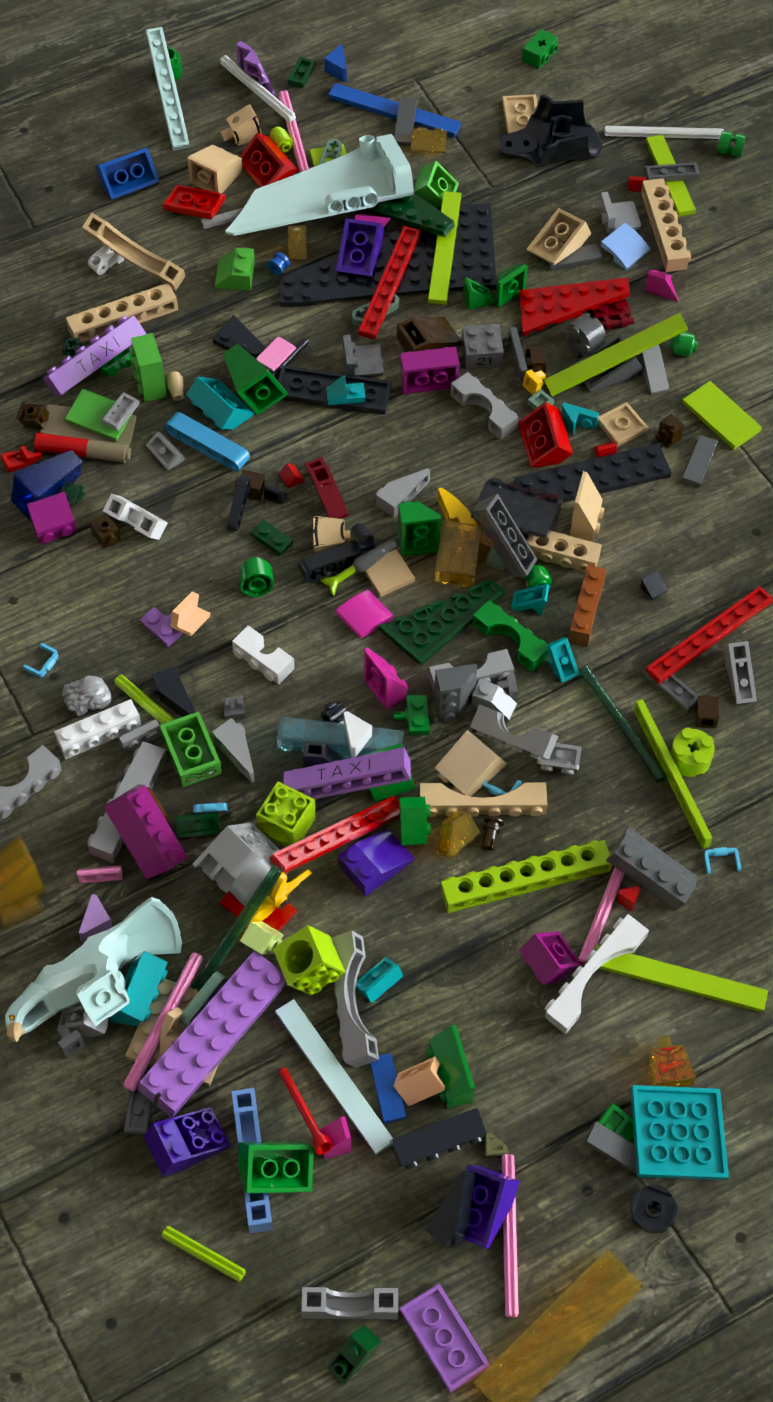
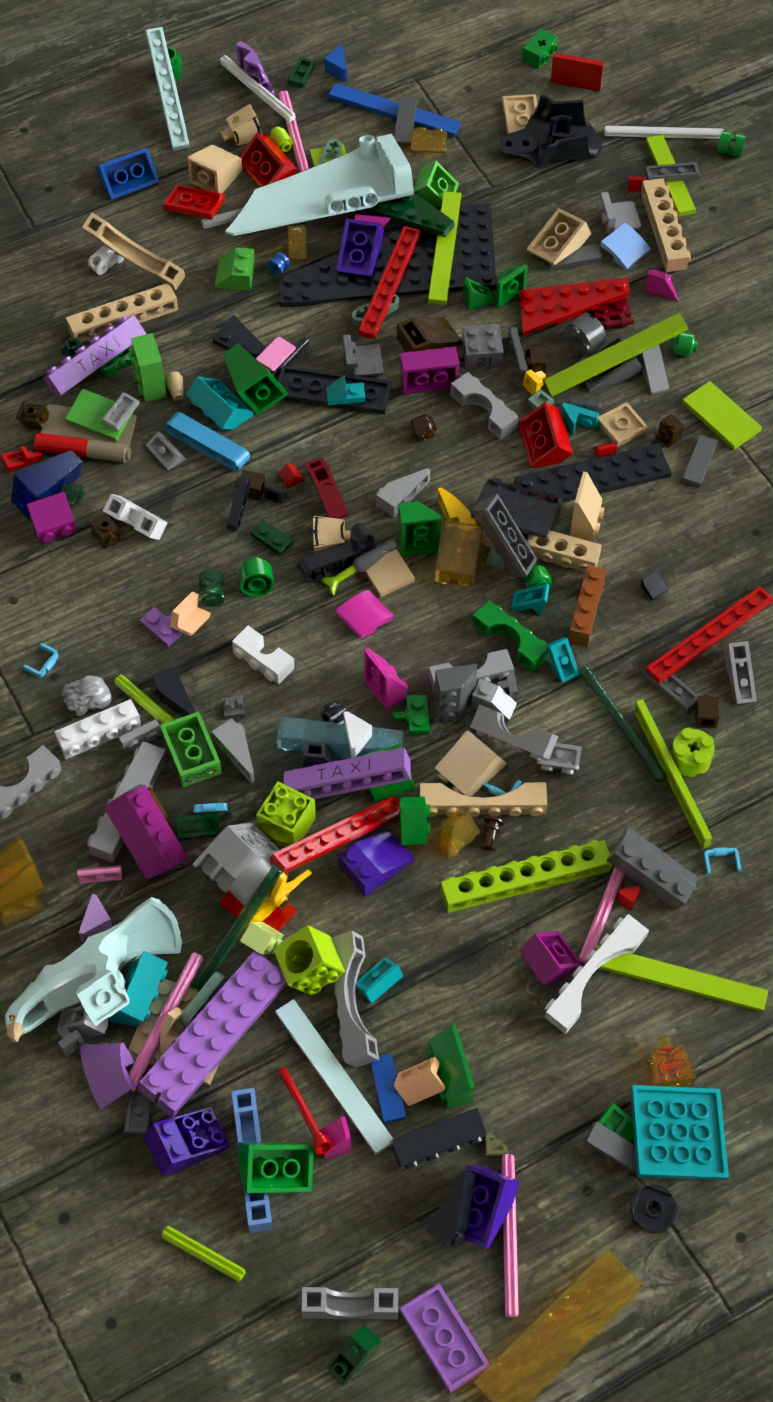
dark green wing [378,579,505,666] -> none
none -> medium lavender slope [80,1043,136,1110]
none -> clear green wheel [199,570,225,607]
none -> dark brown head [408,414,437,442]
none -> red tile [550,53,604,92]
none -> dark grey piece [569,397,601,411]

